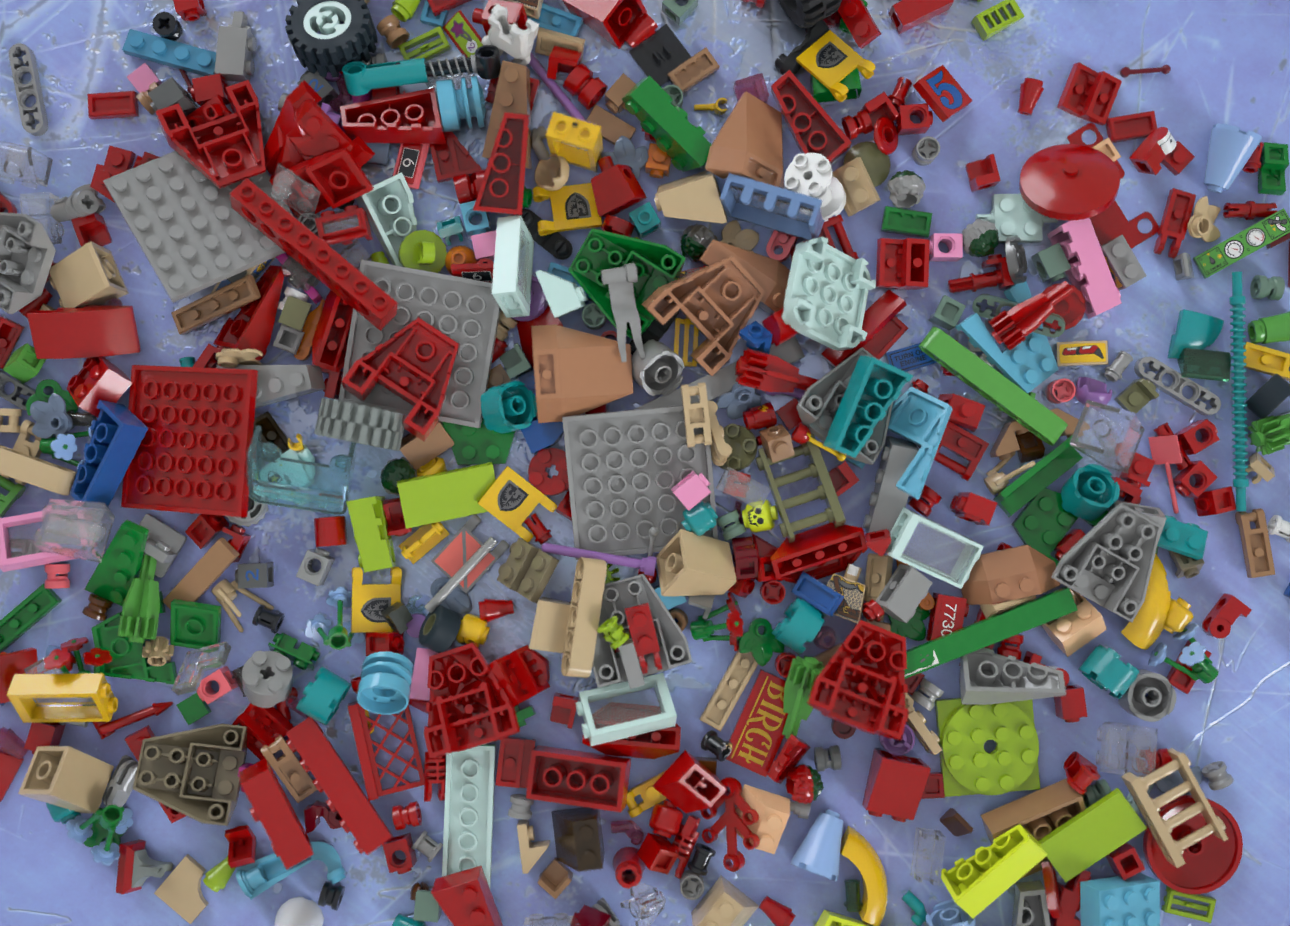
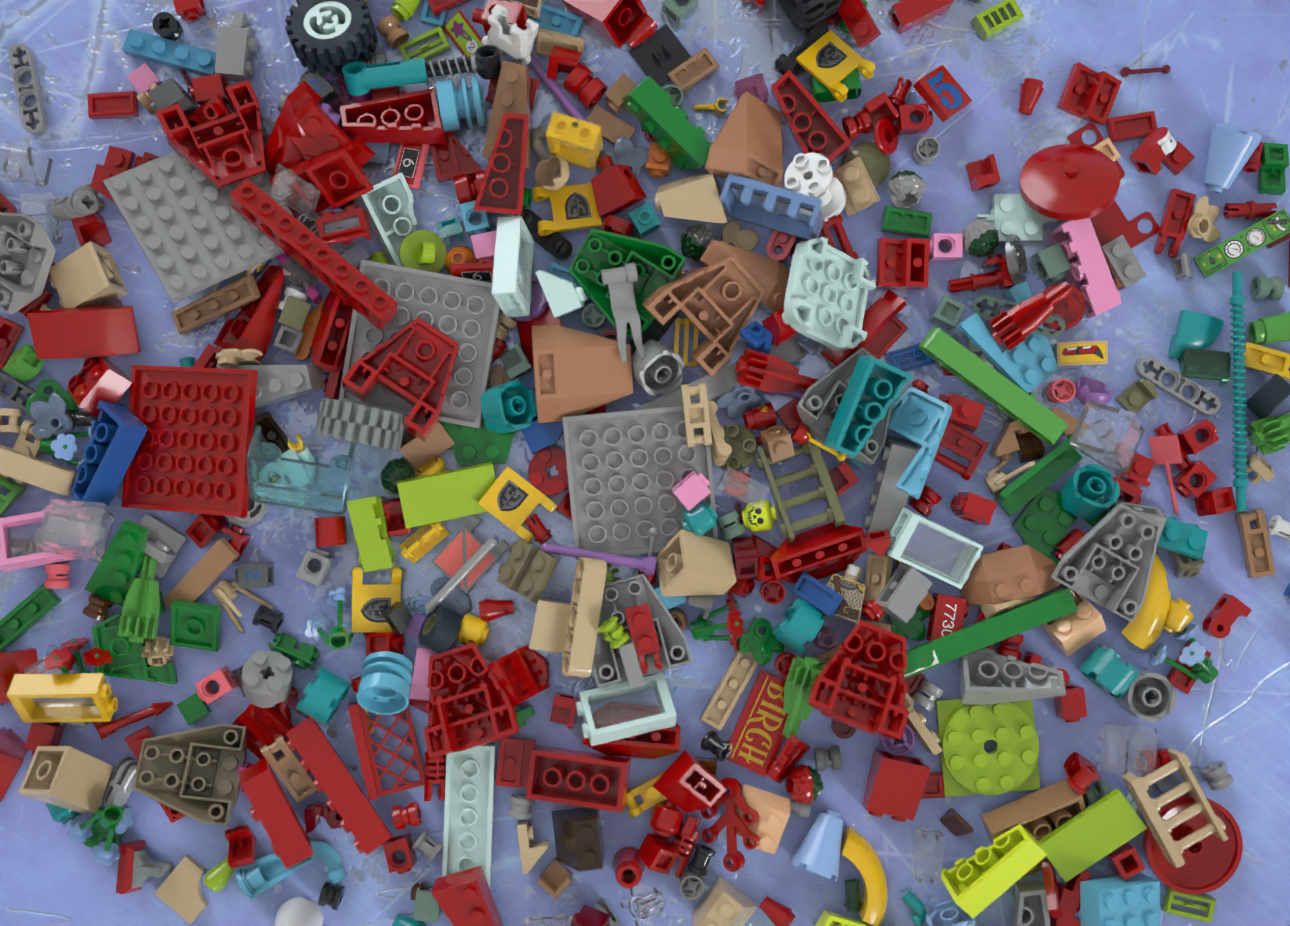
clear plate [172,641,231,695] -> none
clear pink arm [611,820,644,845] -> none
light grey pin [1104,351,1133,382] -> none

